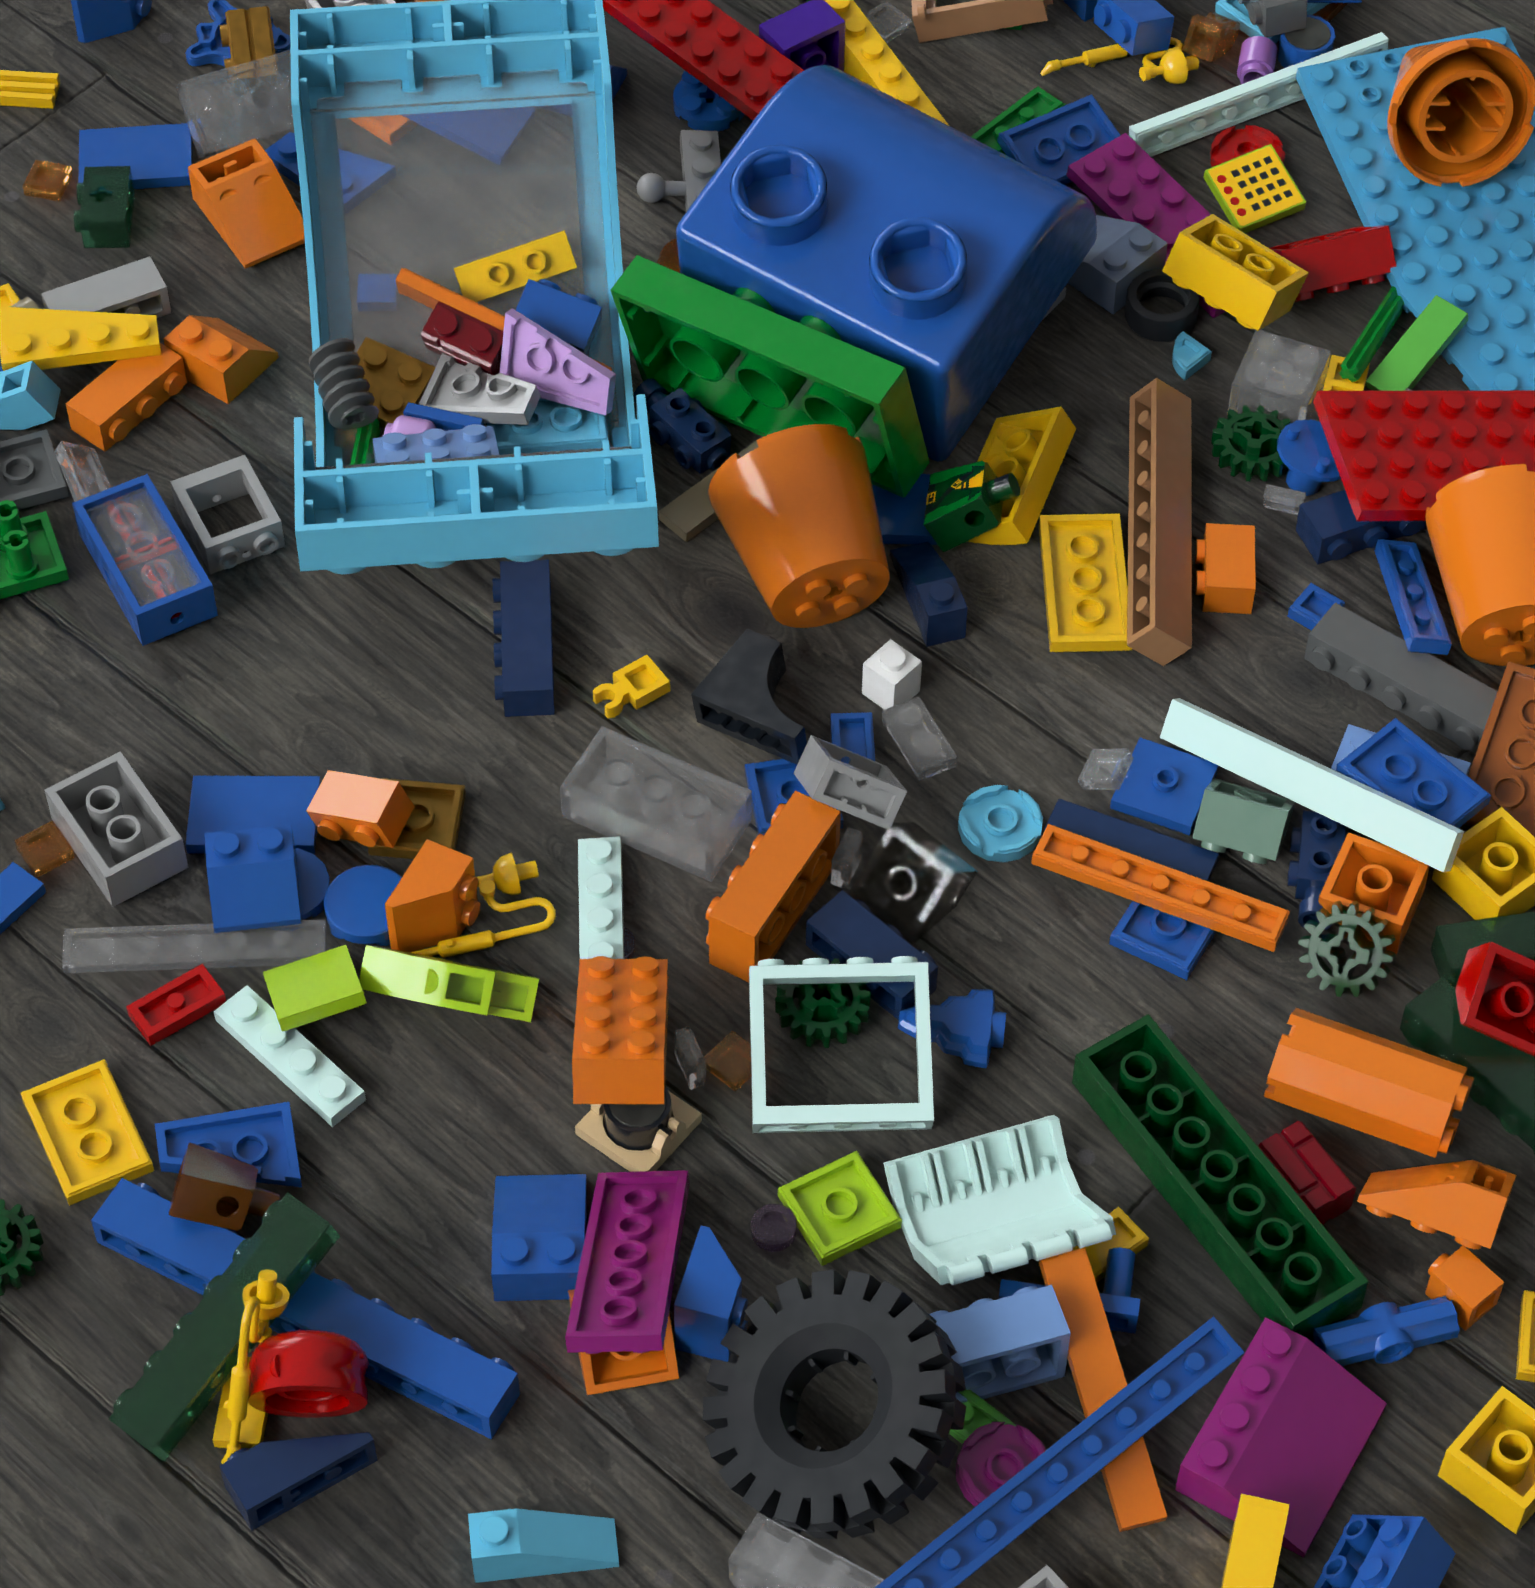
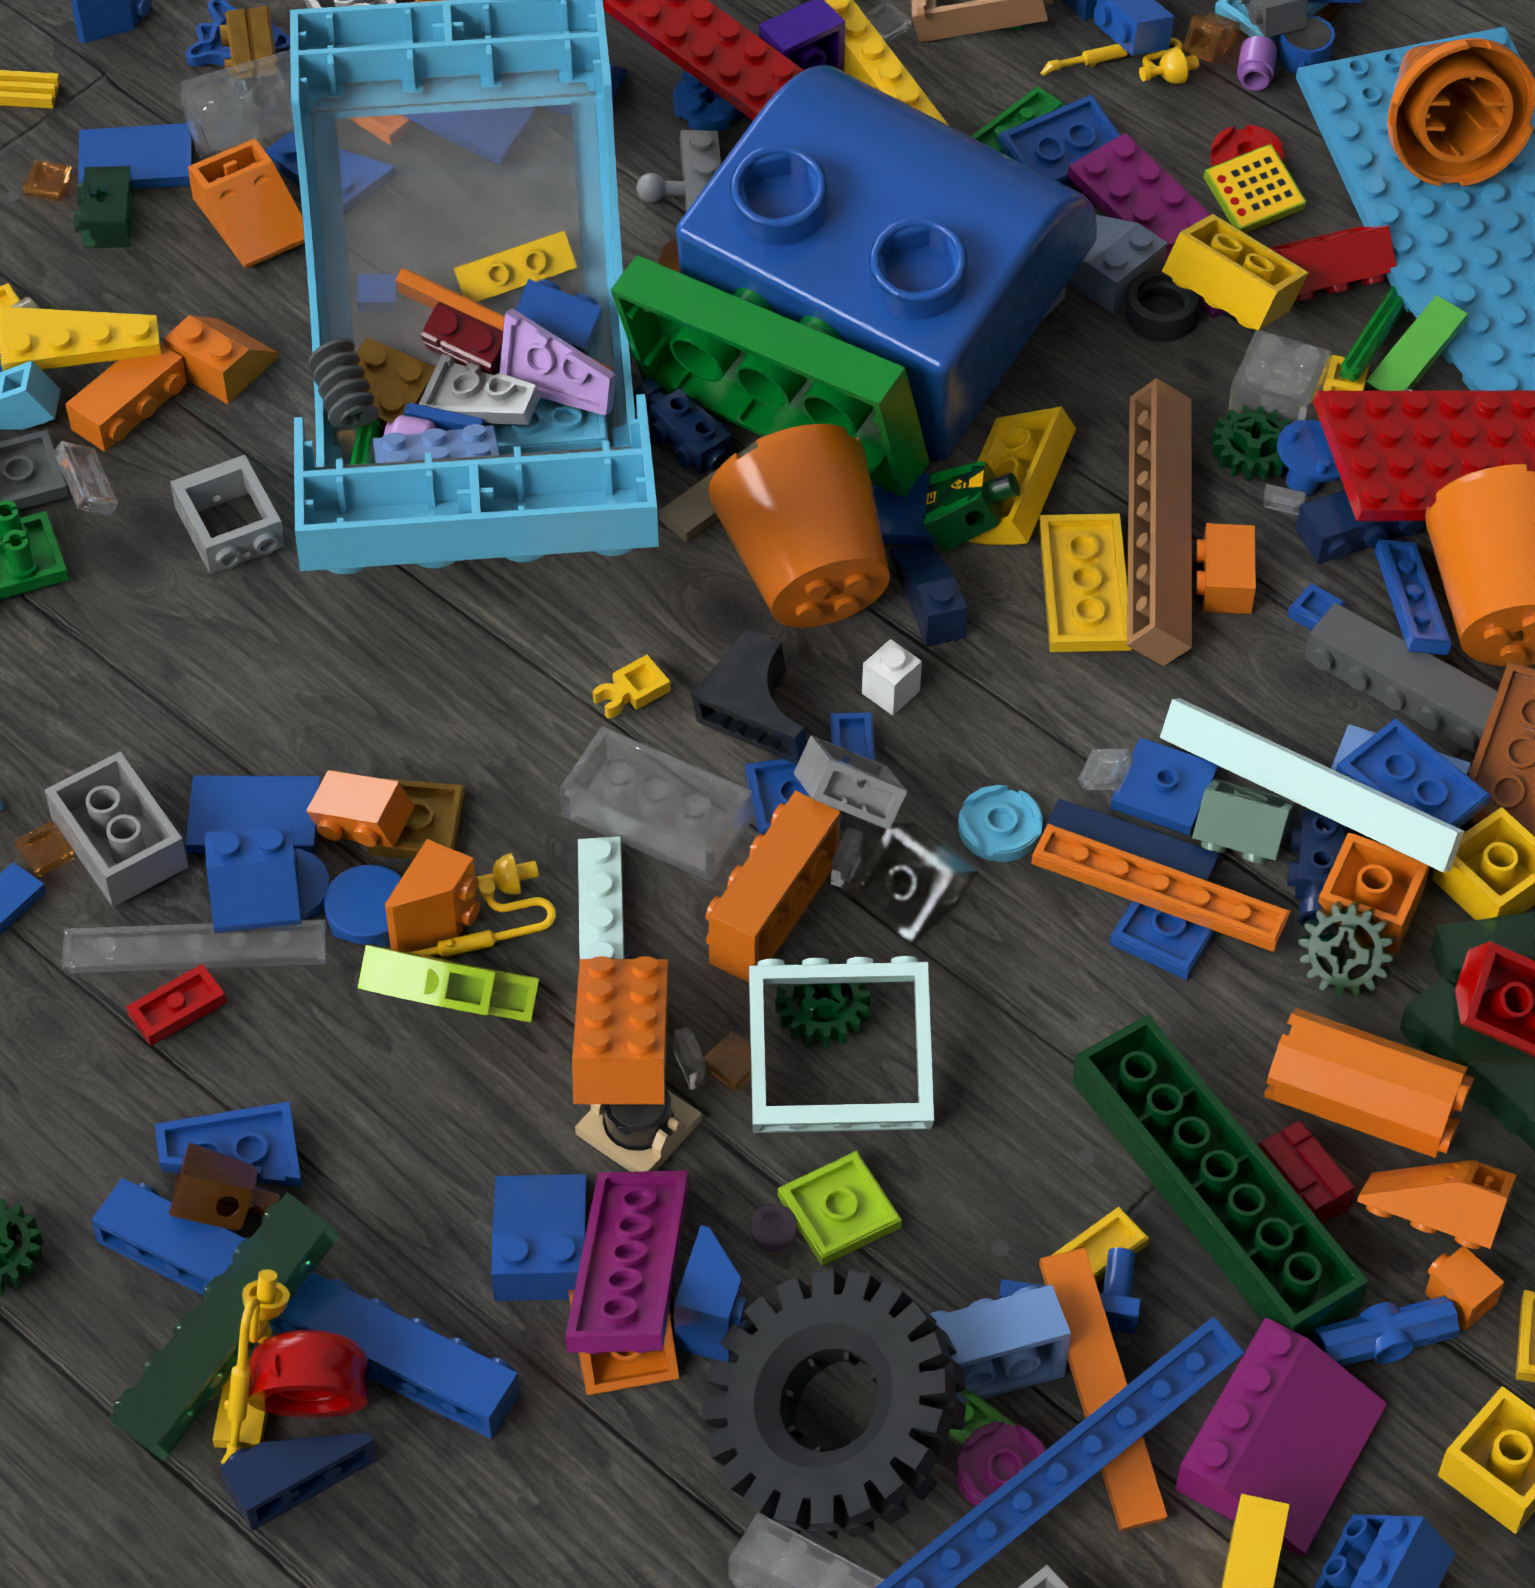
yellow tile [21,1059,154,1206] -> none
light grey brick [41,256,171,318] -> none
brick [72,474,218,646] -> none
light aqua plate [214,985,366,1128] -> none
lime tile [263,945,367,1032] -> none
medium azure slope [468,1508,619,1583] -> none
dark blue brick [493,560,555,717] -> none
dark blue brick [806,890,938,1020] -> none
clear plate [882,696,958,781] -> none
light aqua hinge [883,1115,1116,1285] -> none
blue rock [898,989,1006,1069] -> none
light aqua tile [1129,32,1389,157] -> none
medium azure tile [1172,331,1212,380] -> none

